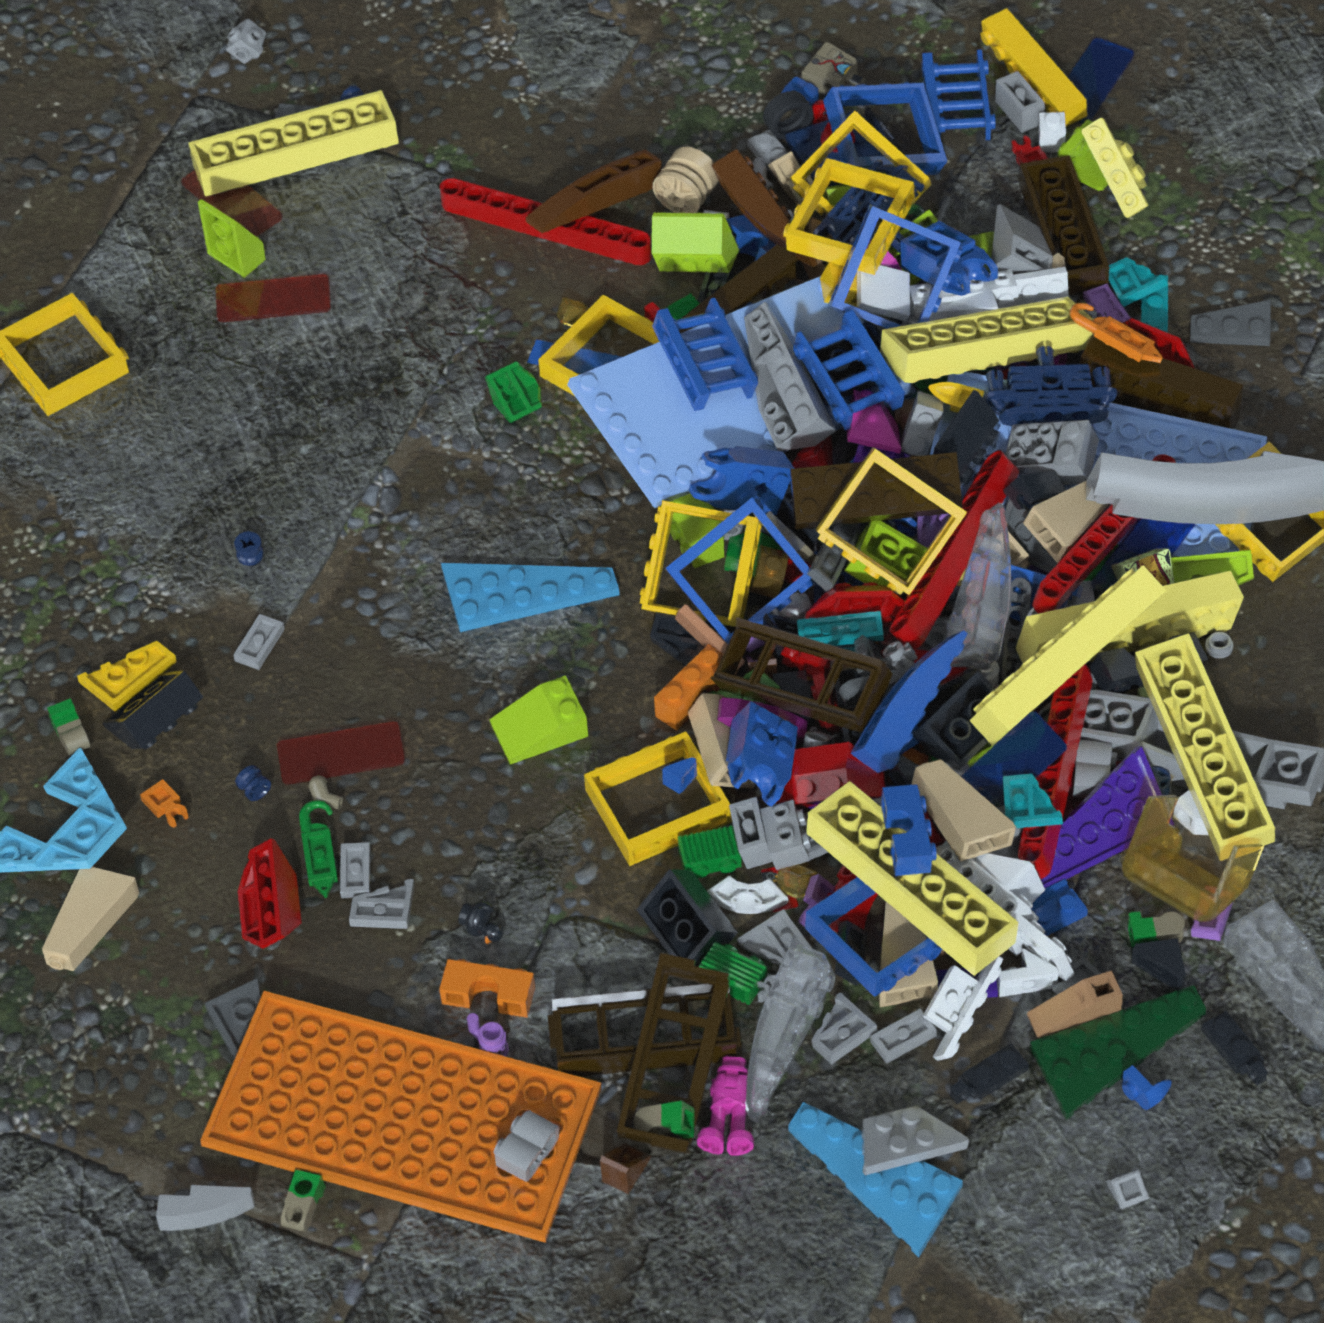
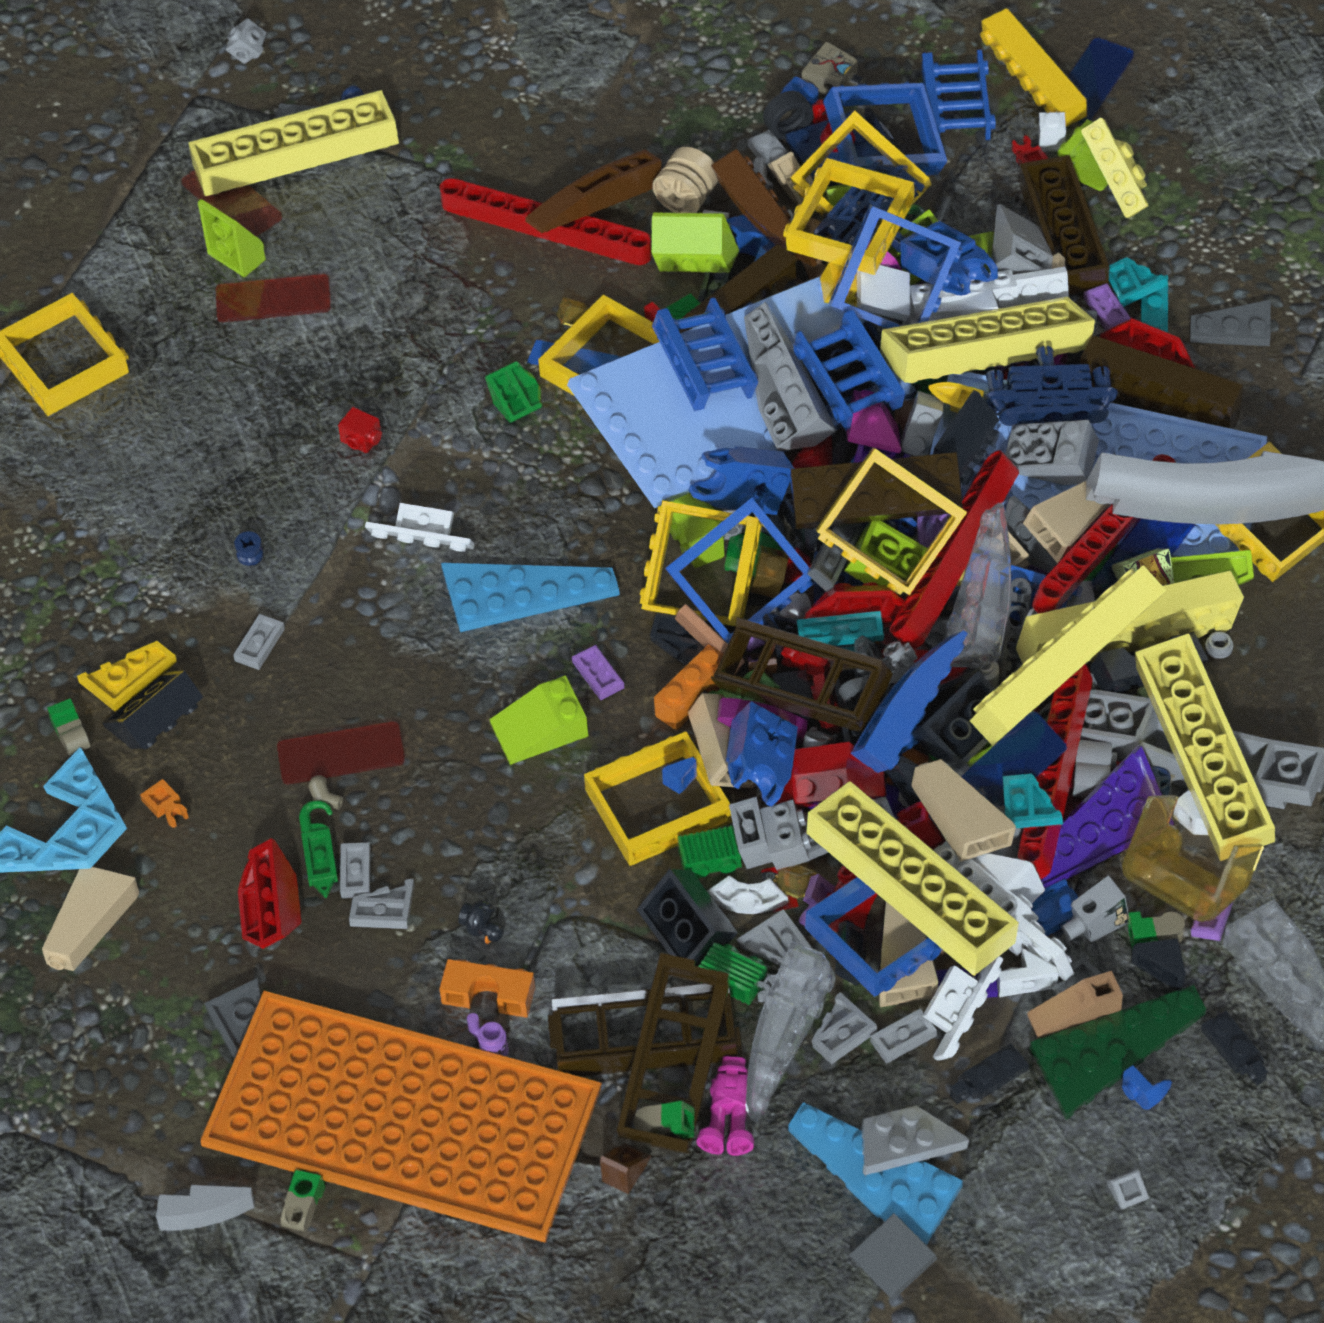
dark blue wheel [235,765,271,801] -> none
light grey brick [494,1110,559,1182] -> none
dark tan plate [766,511,816,565] -> none
blue arch [881,784,937,876] -> none
light grey brick [995,71,1045,133] -> none
black hinge [1003,470,1066,510] -> none
orange plate [1070,303,1163,363] -> none
none -> red brick [338,407,382,453]
none -> white bracket [365,503,474,552]
none -> medium lavender plate [572,645,624,700]
none -> dark grey tile [850,1213,937,1301]
none -> light grey torso [1061,875,1128,942]

